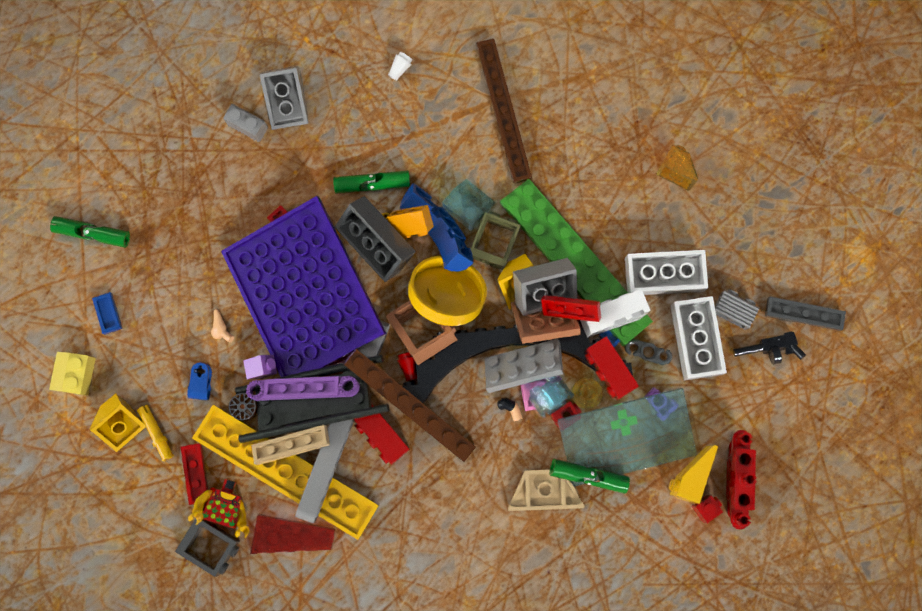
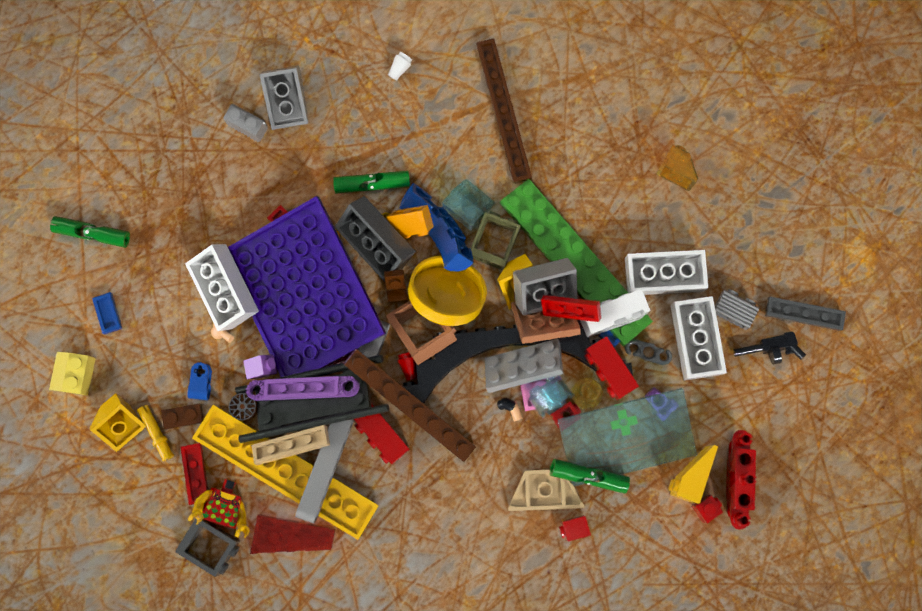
none -> reddish brown plate [161,403,204,430]
none -> white brick [185,244,259,331]
none -> reddish brown slope [384,269,408,302]
none -> red brick [559,515,591,542]

